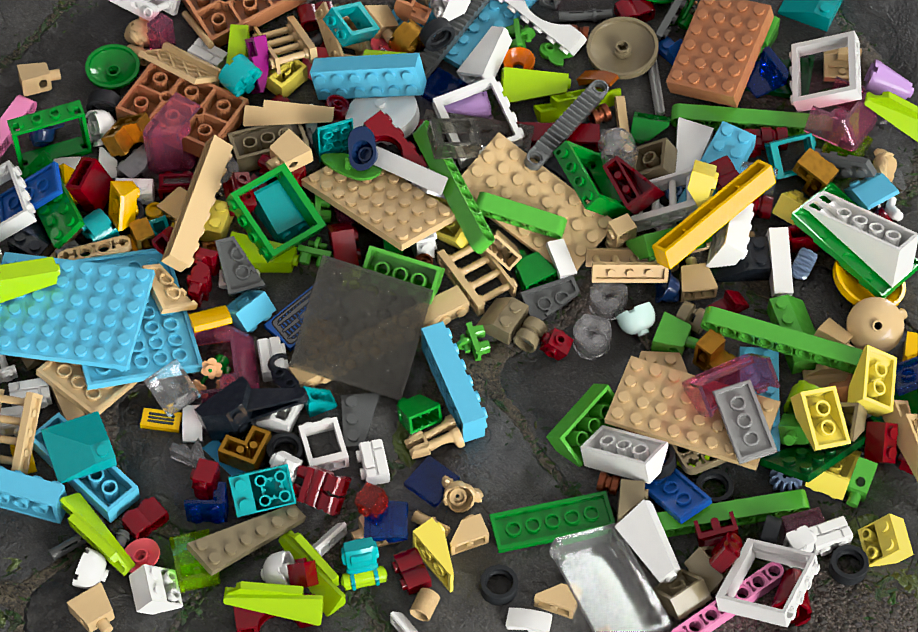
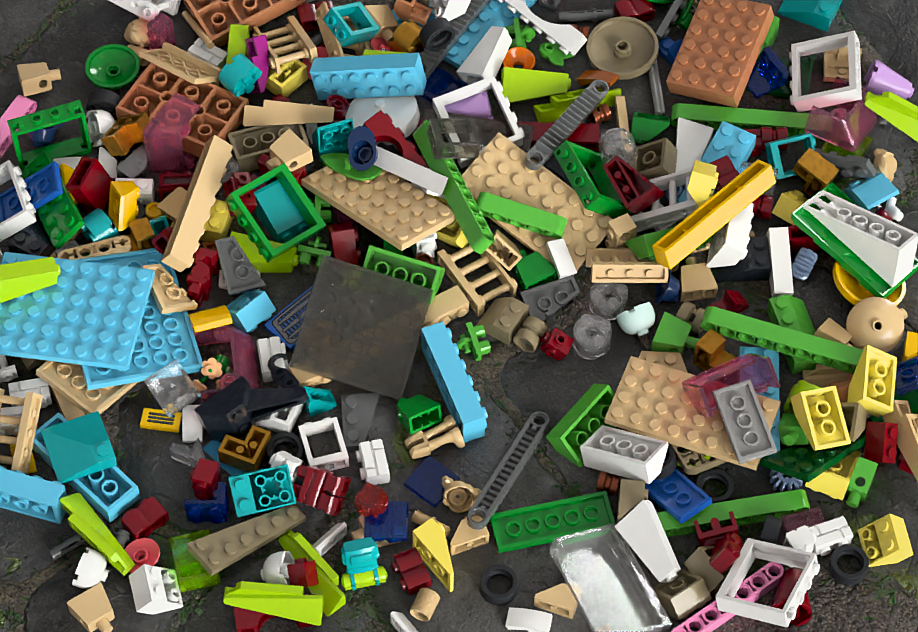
none -> dark grey gear [467,411,549,530]

